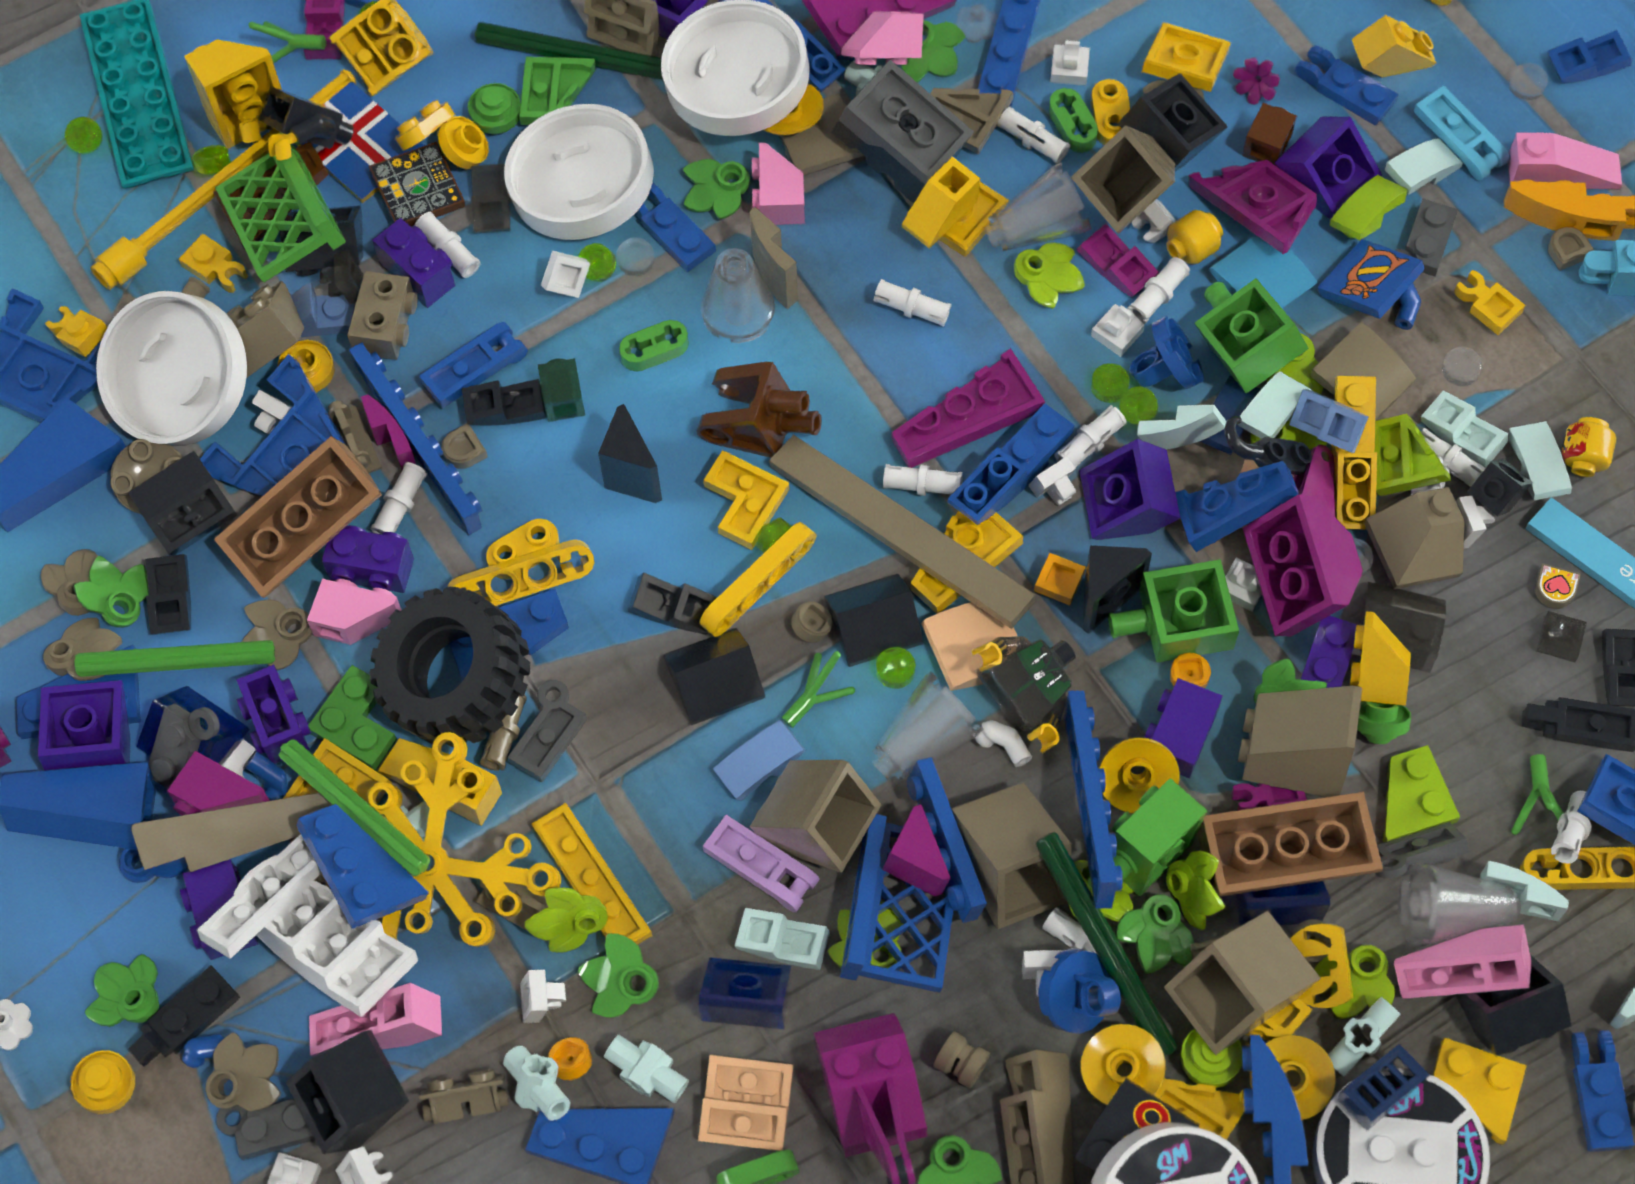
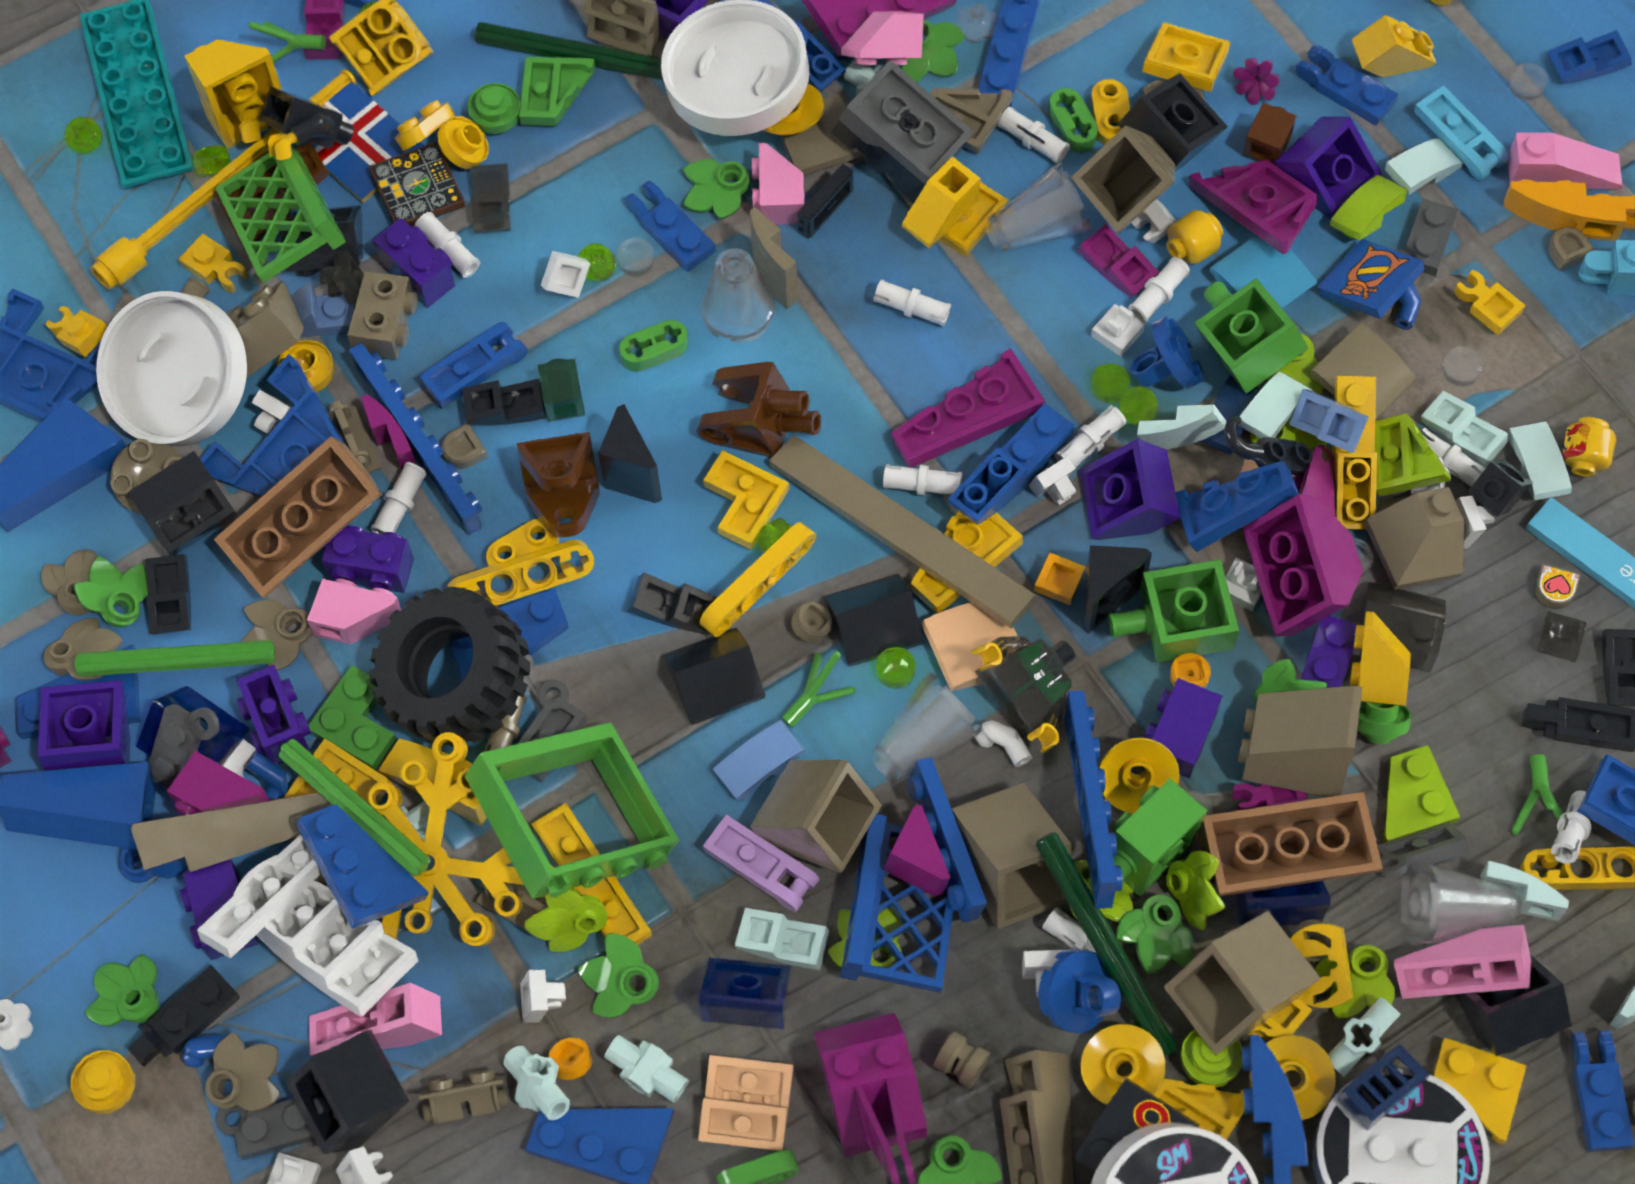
white brick [504,104,654,240] -> none
lime plate [1014,242,1085,309] -> none
white tile [1050,40,1090,86] -> none
none -> bright green window [465,722,680,899]
none -> reddish brown piece [517,432,600,538]
none -> black tile [797,163,853,239]

